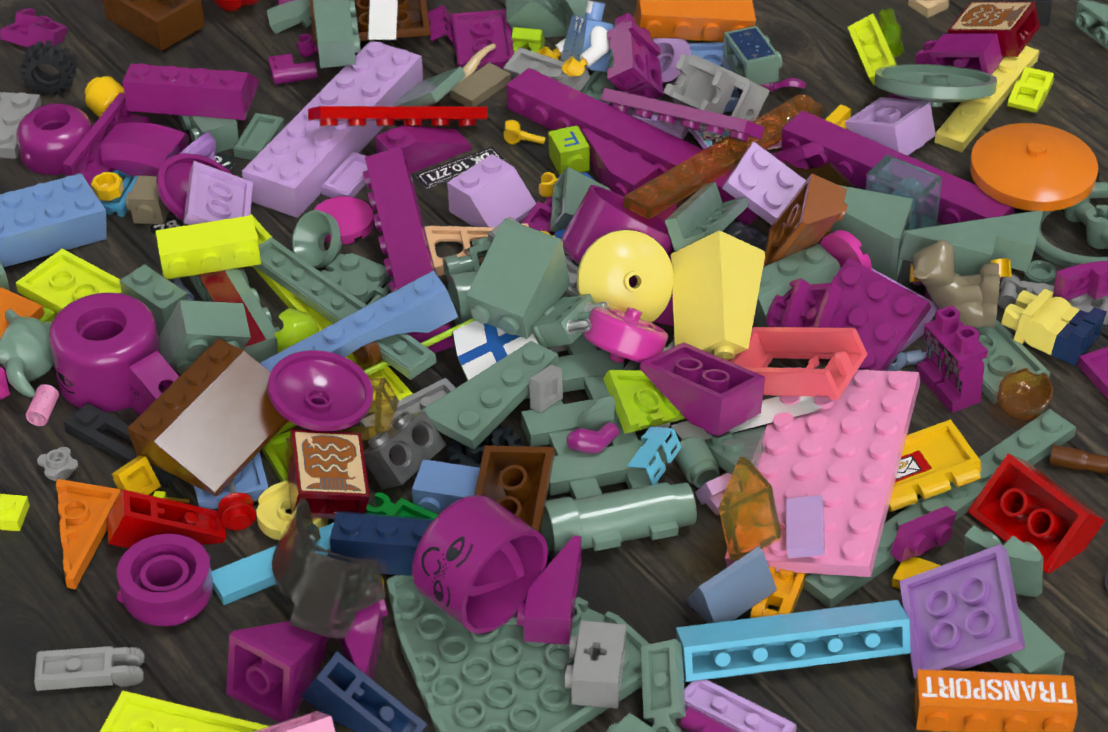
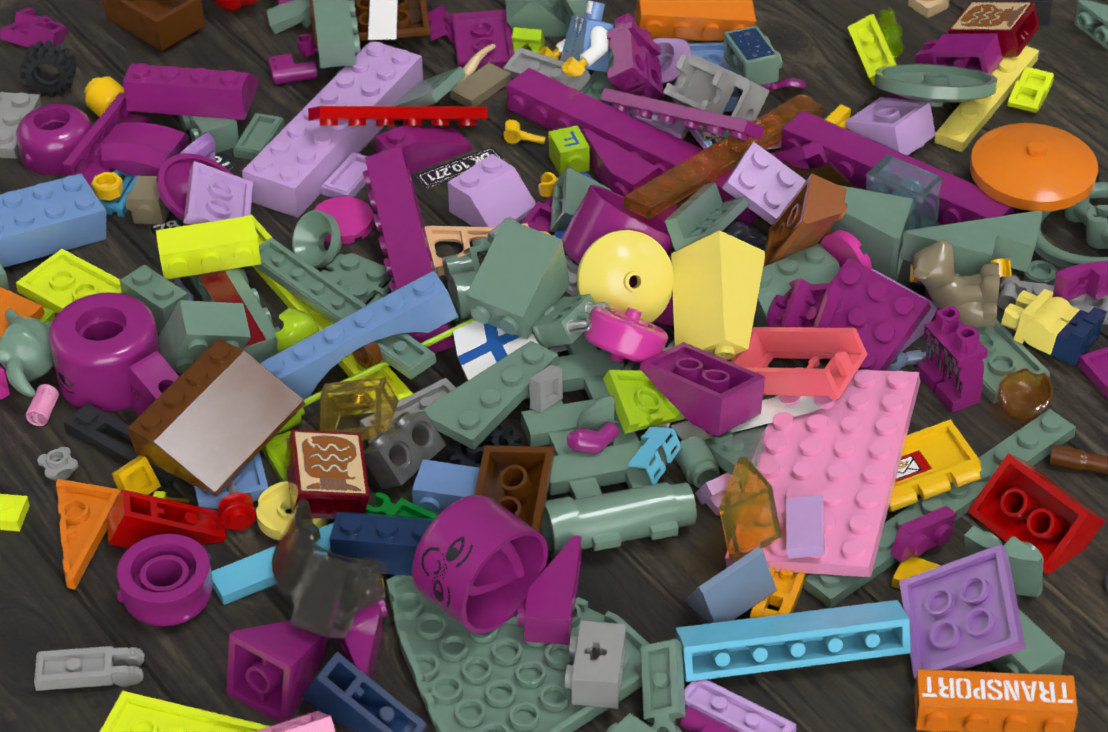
magenta dish [267,350,373,431] -> none

